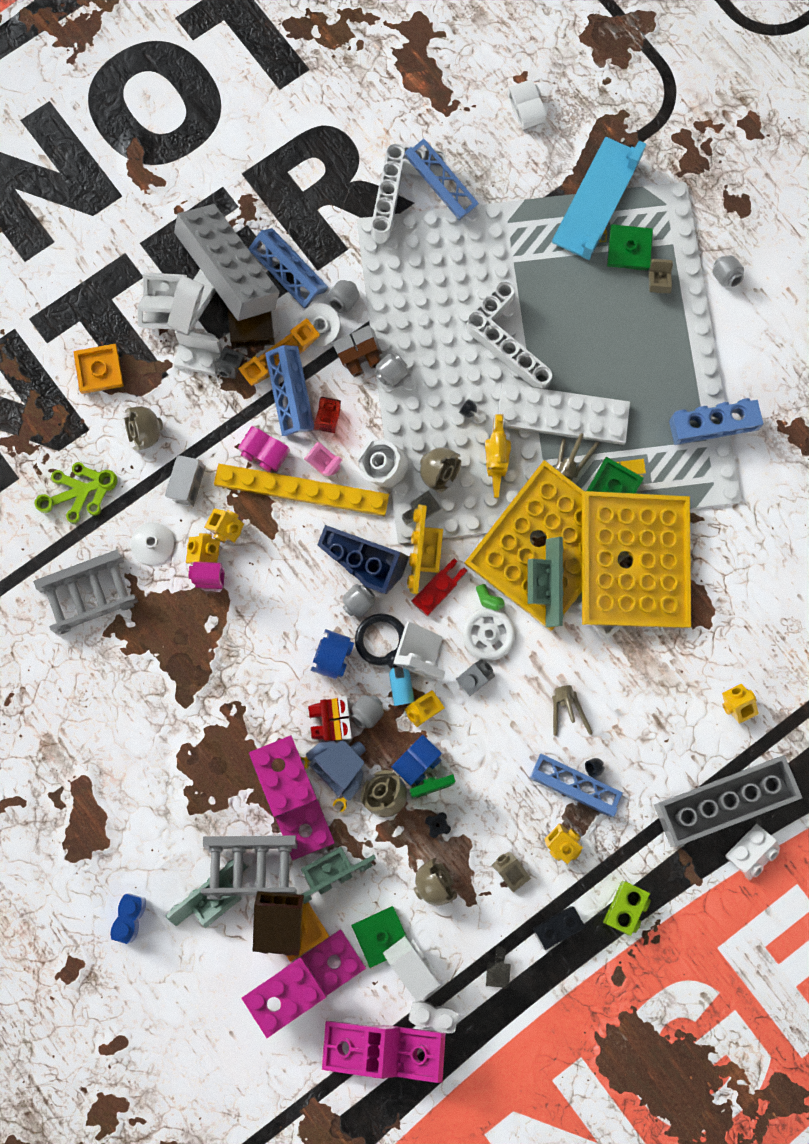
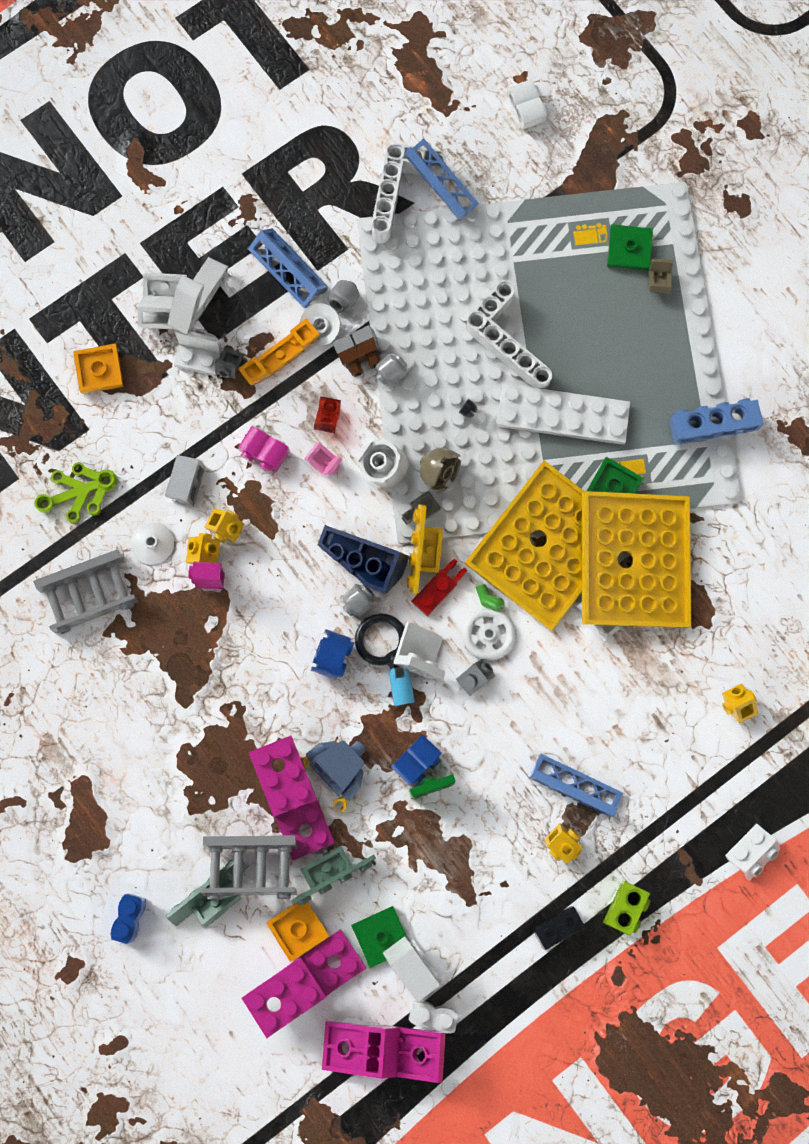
dark tan cylinder [124,406,163,451] -> none
light grey brick [174,204,279,321] -> none
yellow plate [214,463,389,517] -> none
dark brown brick [227,307,275,349] -> none
dark brown brick [252,891,304,956] -> none
medium blue fence [265,345,315,436] -> none
red hips [308,696,352,742] -> none
light grey head [351,695,384,729] -> none
dark tan cylinder [360,770,407,817] -> none
yellow bracket [405,690,445,727] -> none
dark tan cylinder [414,858,457,906] -> none
black plate [425,812,451,838] -> none
yellow animal [485,414,511,498] -> none
clear smoke plate [485,946,511,988] -> none
dark tan bracket [492,851,531,893] -> none
sand green bracket [528,537,564,628] -> none
medium azure bracket [552,137,646,260] -> none
dark tan plant [552,685,593,736] -> none
dark tan plant [555,433,600,481] -> none
black hinge [585,758,605,778] -> none
light grey brick [653,755,802,847] -> none
light grey head [712,255,744,287] -> none

